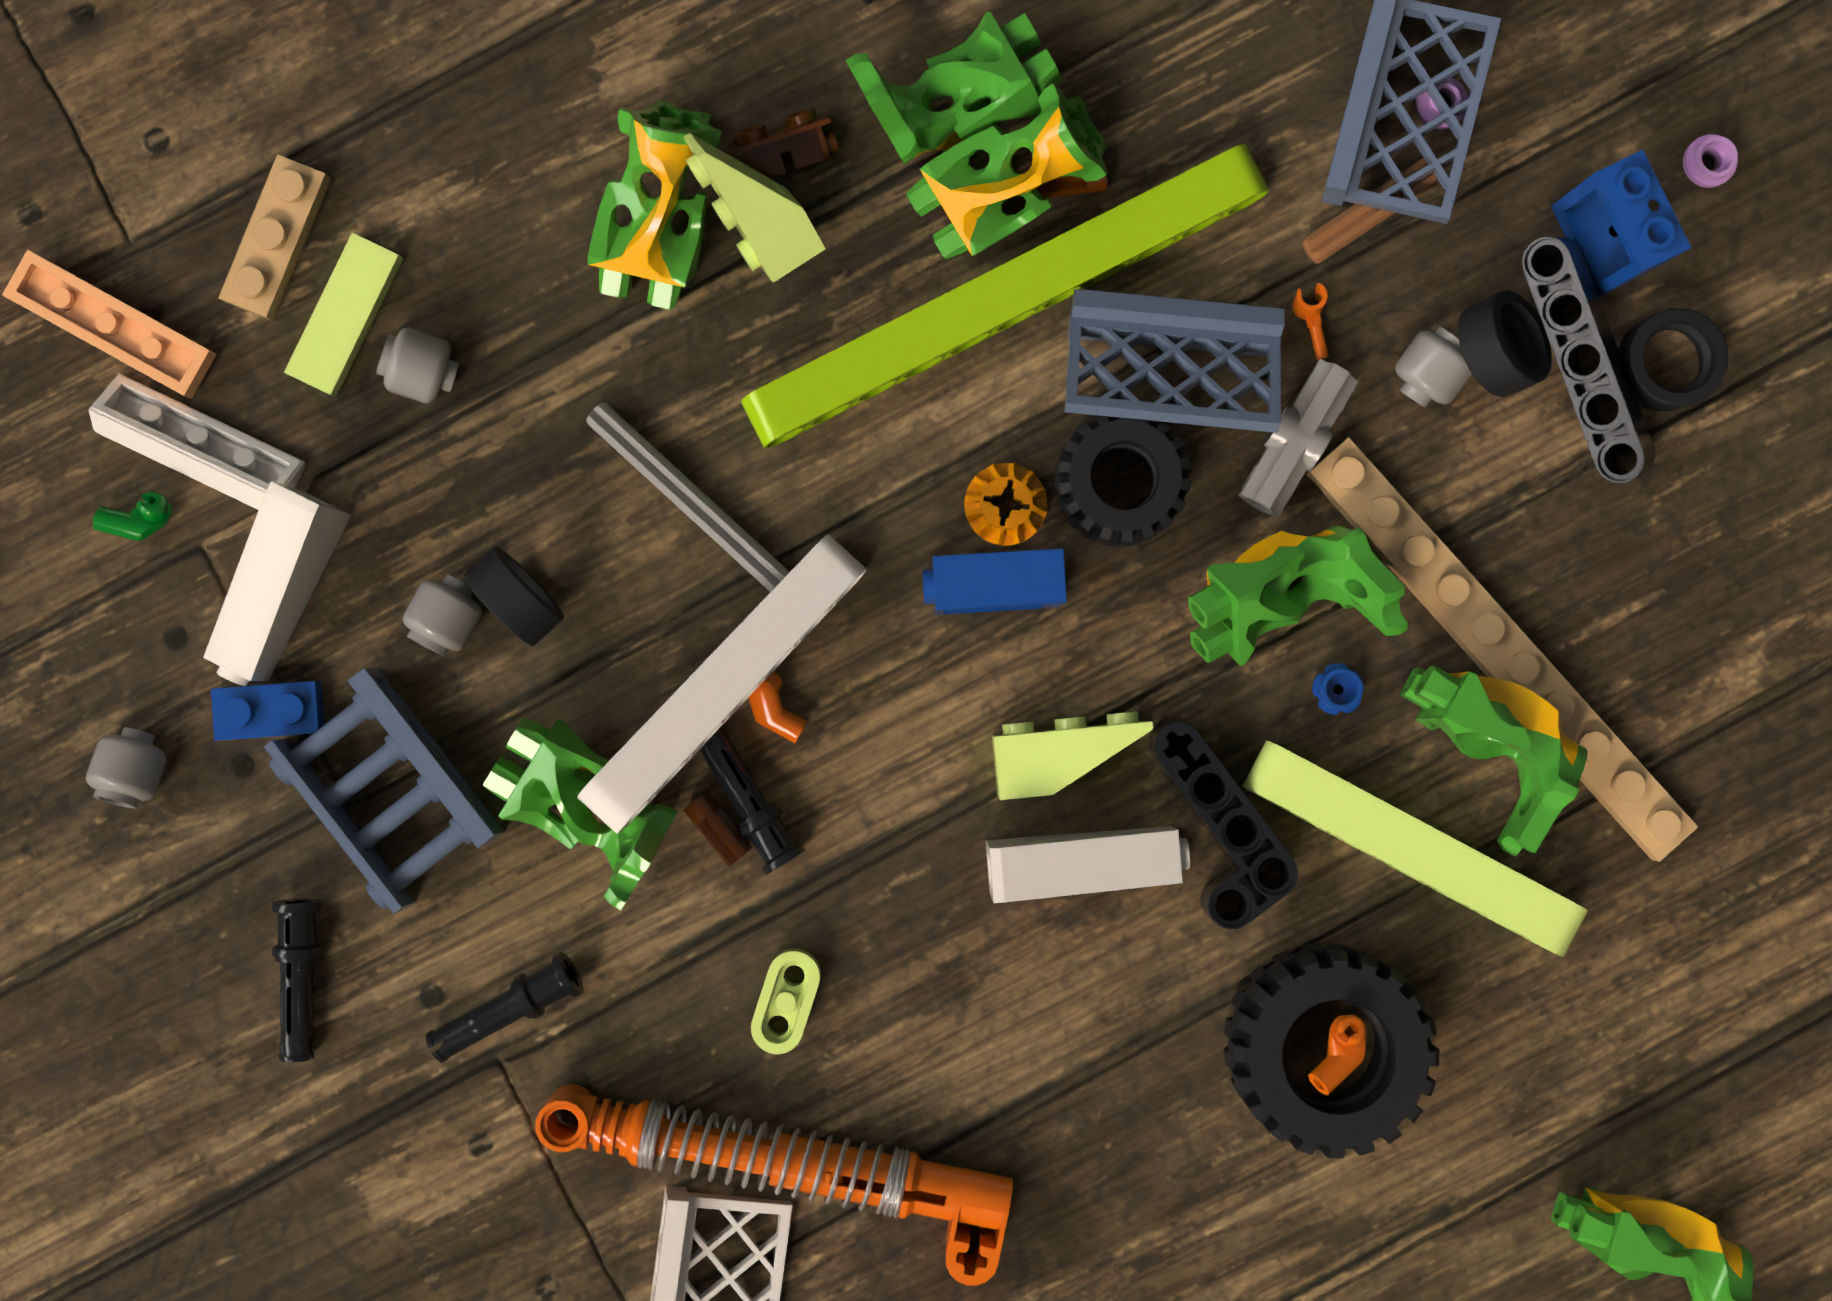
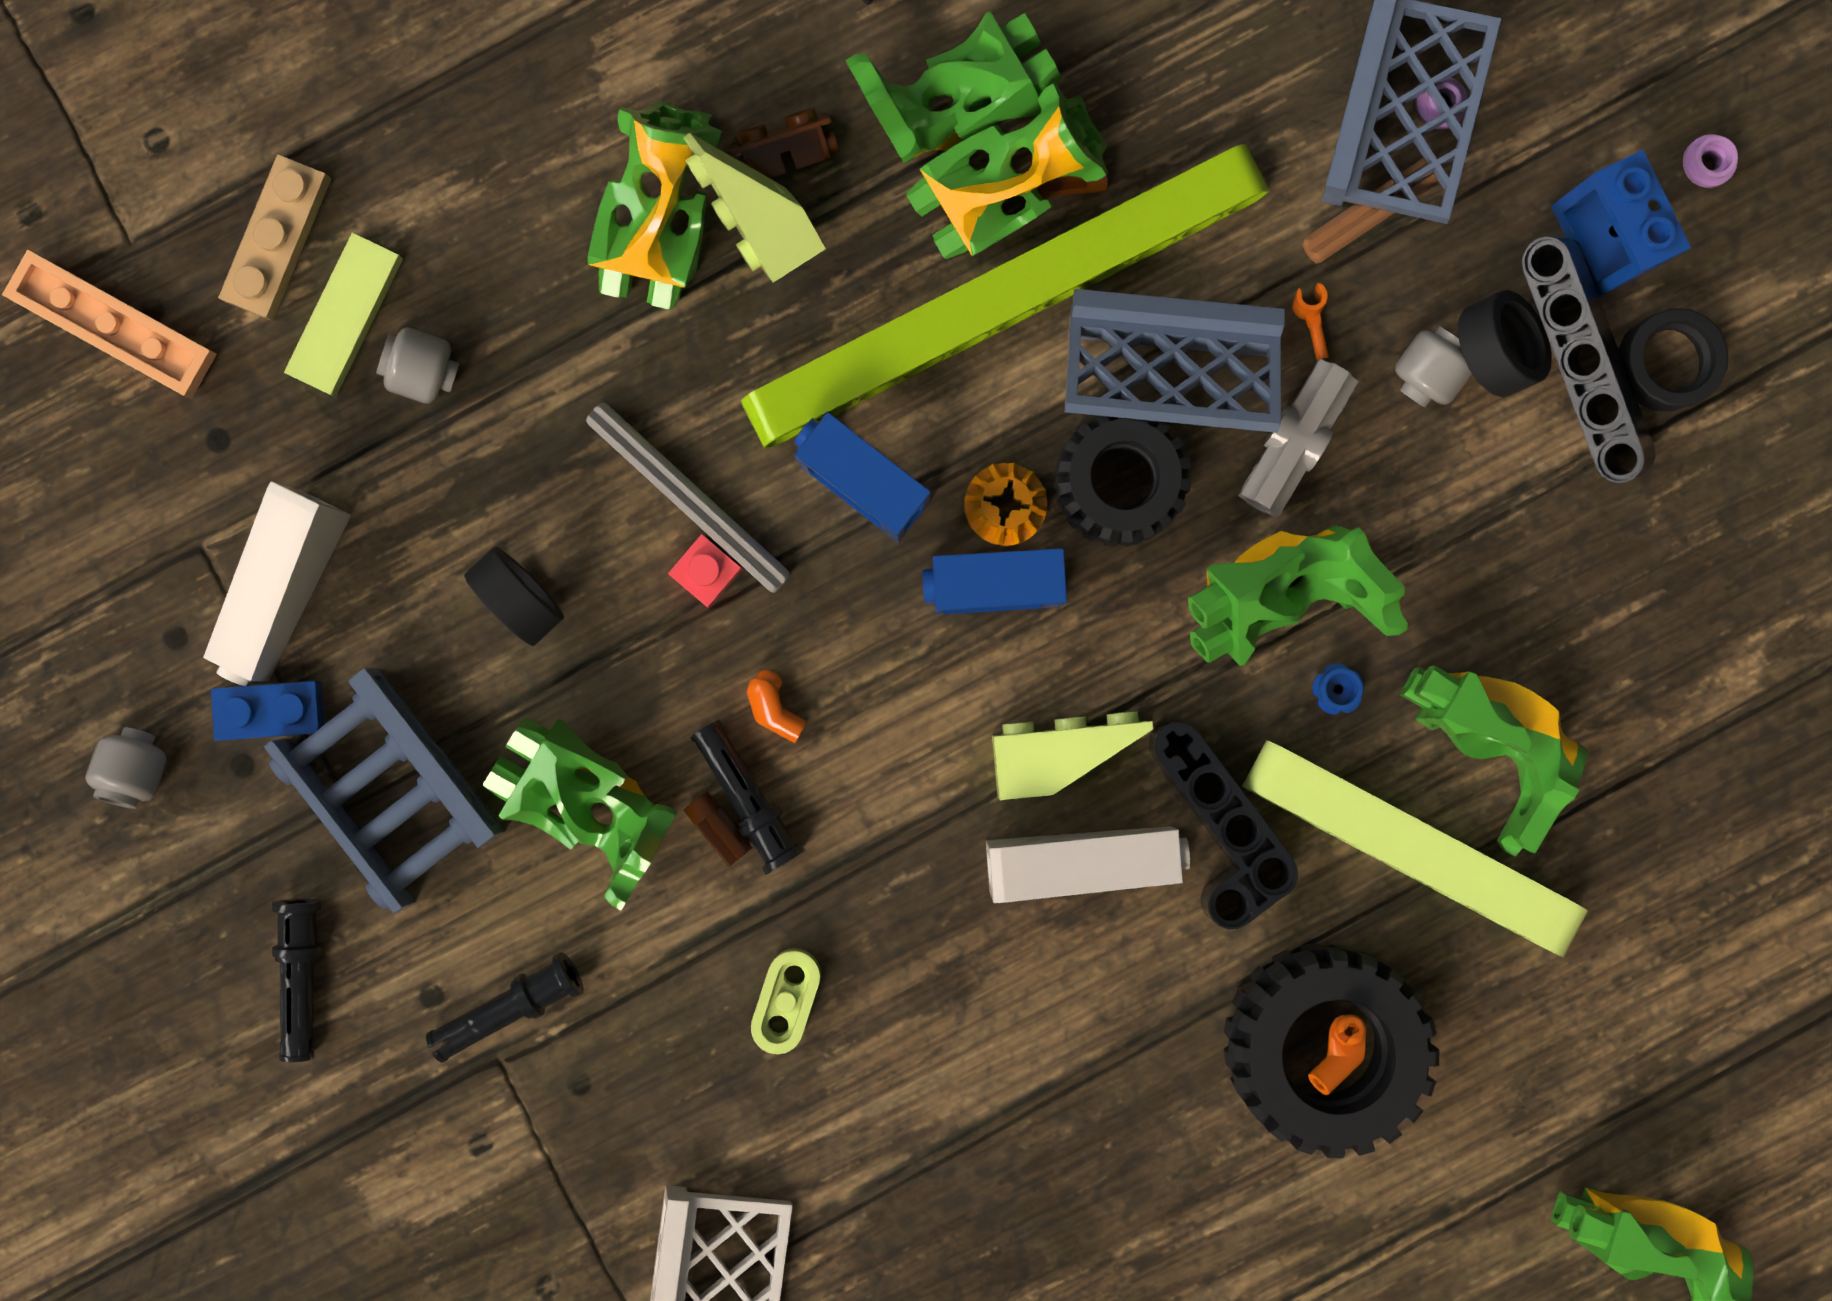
white slope [88,373,305,510] -> none
green arm [93,491,172,541] -> none
light grey head [402,575,482,656] -> none
orange piece [535,1085,1013,1286] -> none
white beam [577,534,867,834] -> none
tan plate [1306,437,1698,862] -> none
none -> coral plate [668,534,743,608]
none -> blue window [794,412,931,543]

